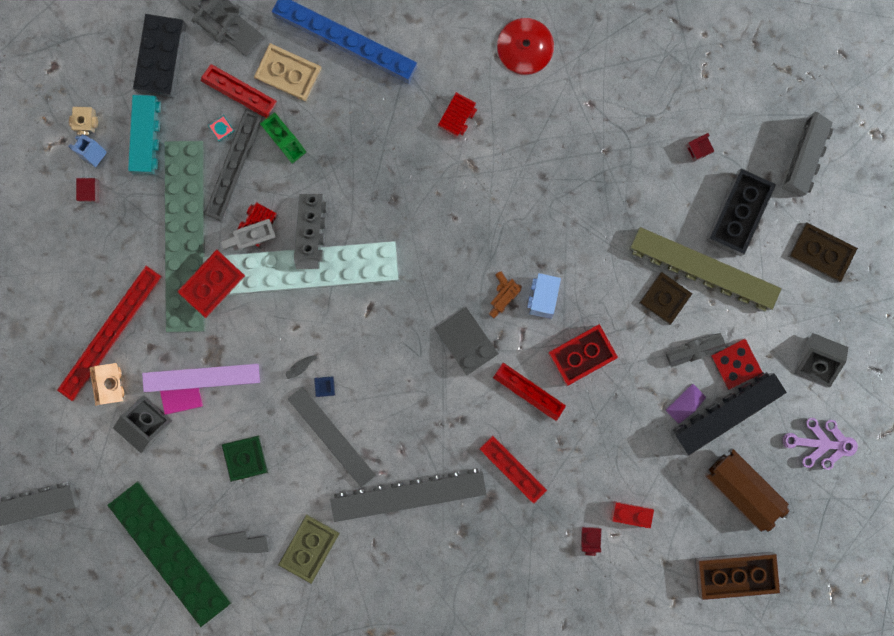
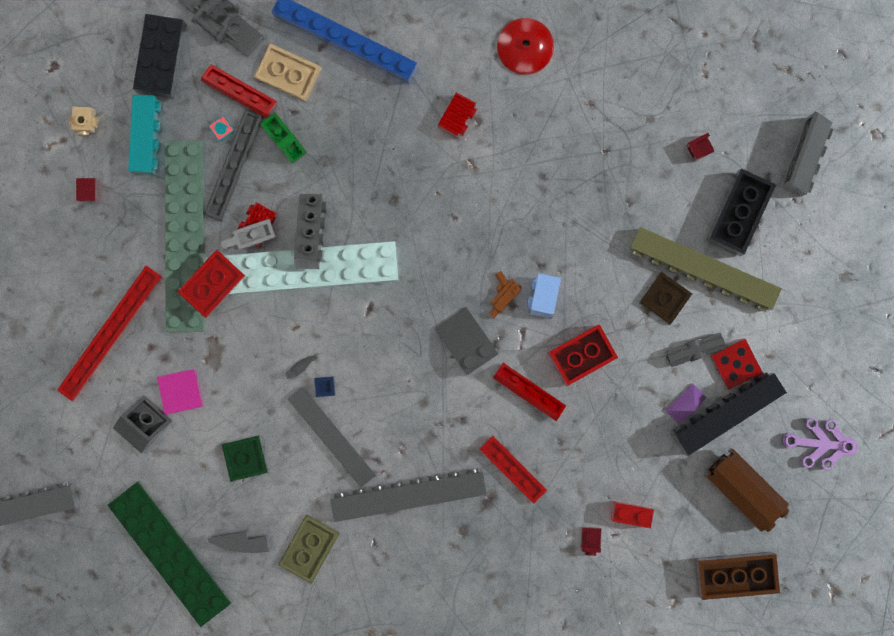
medium blue brick [68,134,107,167] -> none
light nougat brick [90,363,124,406] -> none
lavender tile [142,364,260,392] -> none
dark brown tile [788,222,858,283] -> none
dark grey slope [795,333,848,387] -> none

